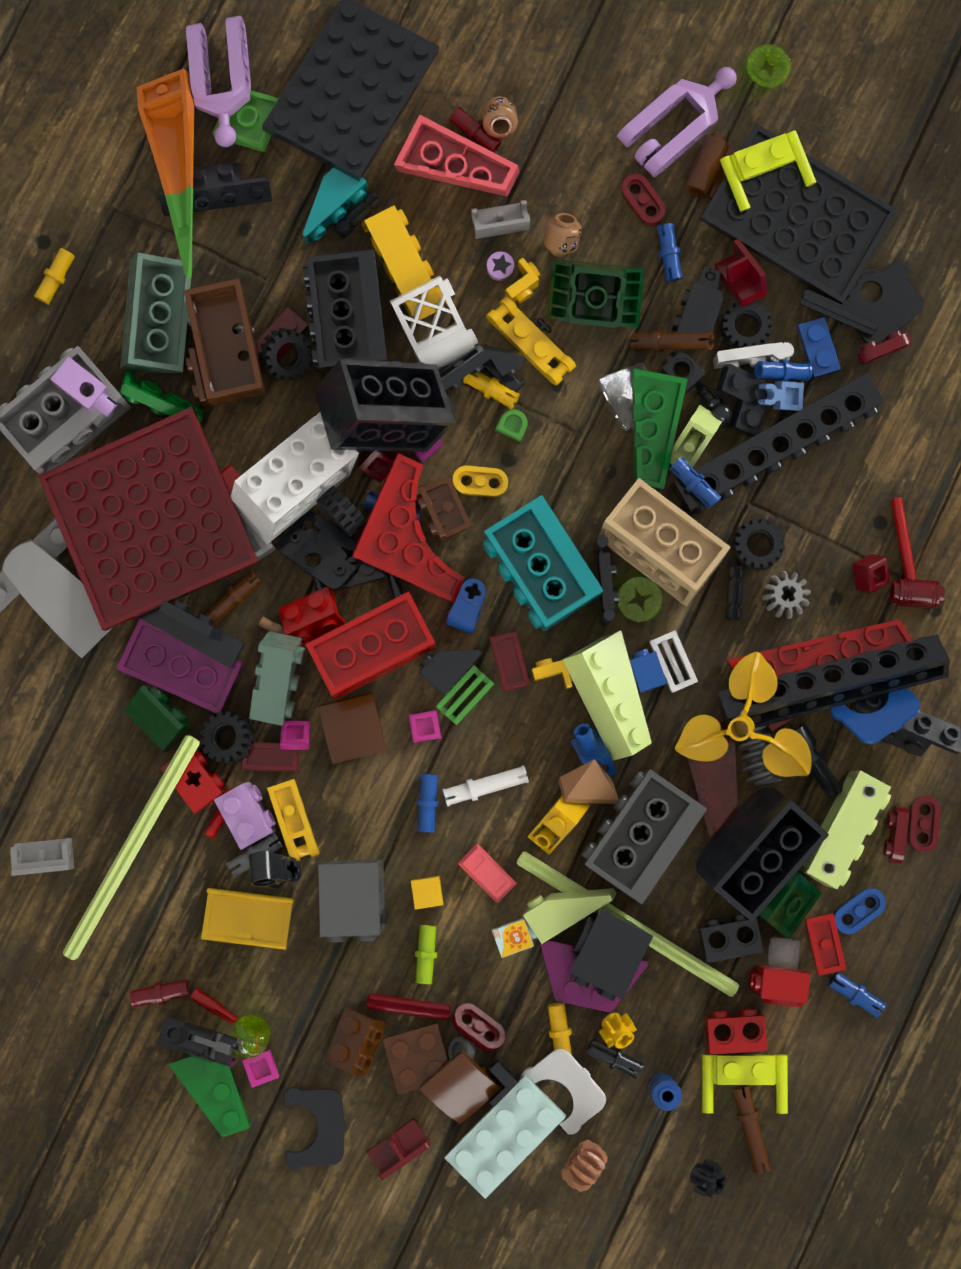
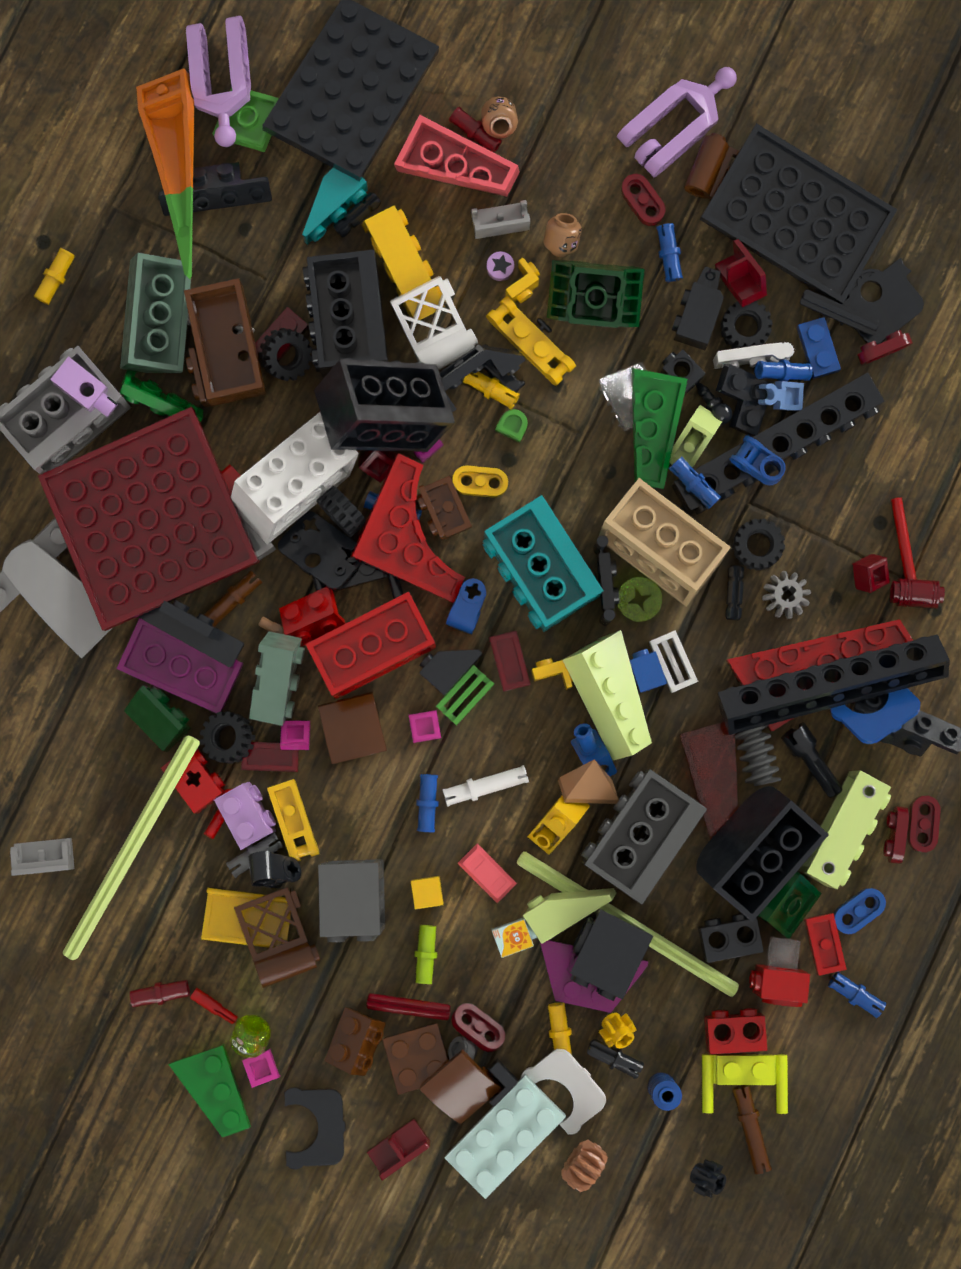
black plate [156,1017,242,1067] -> none
reddish brown pin [630,330,714,352] -> none
yellow plant [675,652,812,777] -> none
neon yellow plate [720,130,816,212] -> none
clear neon green gear [746,44,791,89] -> none
none -> reddish brown piece [234,887,320,988]
none -> blue piece [729,435,785,485]

